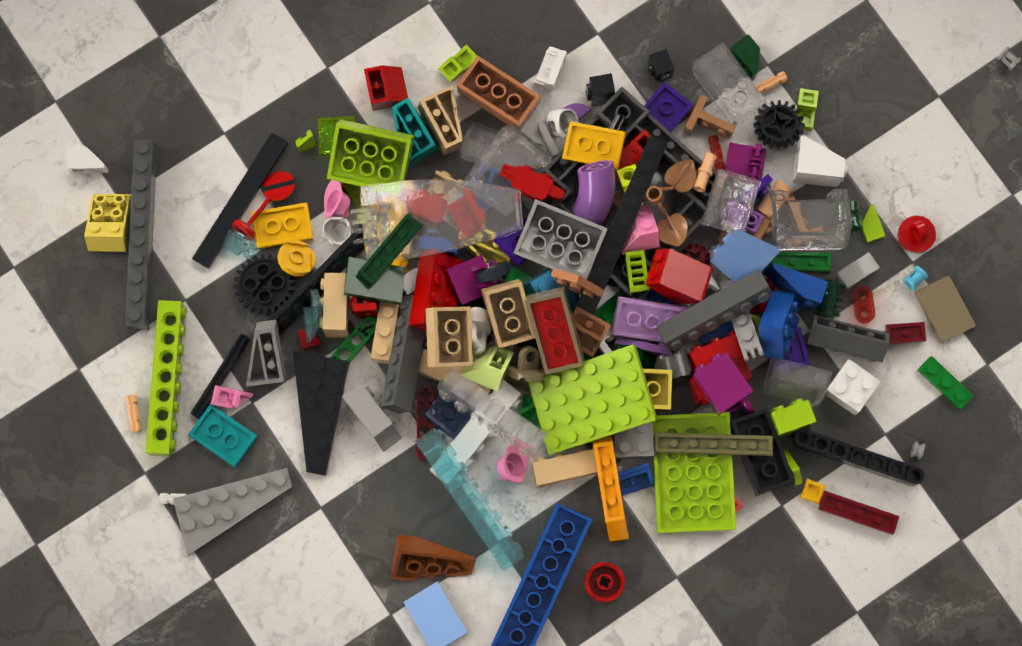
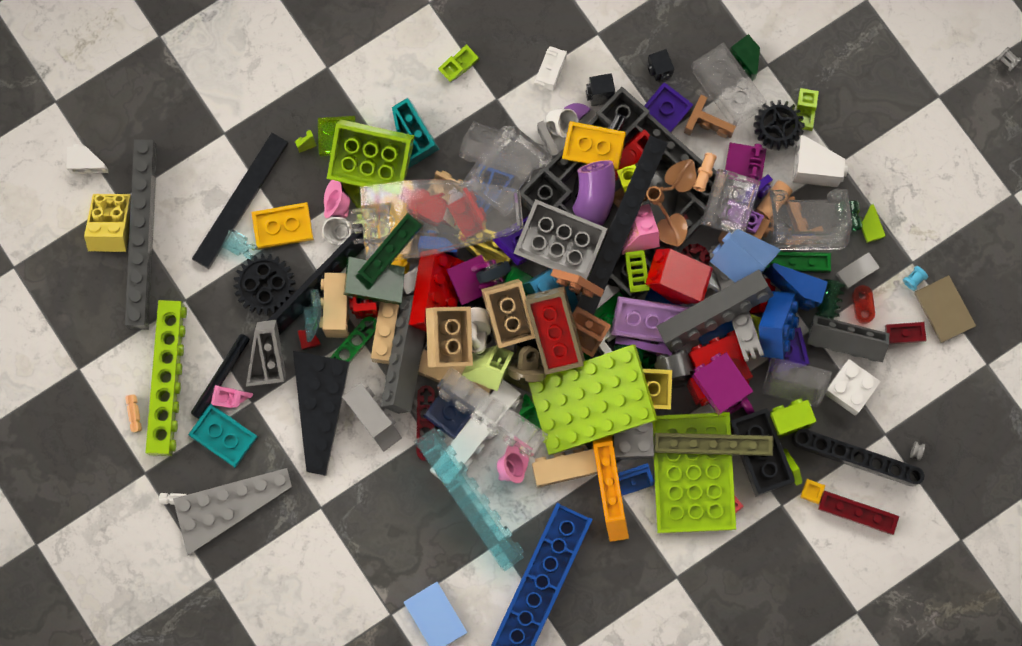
red piece [232,171,295,241] -> none
yellow tile [277,240,316,276] -> none
red slope [364,65,408,111] -> none
dark orange wedge [391,535,476,582] -> none
tan wedge [418,85,463,156] -> none
nougat brick [457,56,540,132] -> none
red hinge [499,164,565,202] -> none
red brick [584,562,625,603] -> none
clear red axle [708,135,726,171] -> none
light nougat axle [752,71,788,96] -> none
red tile [897,215,936,254] -> none
green plate [917,356,974,410] -> none

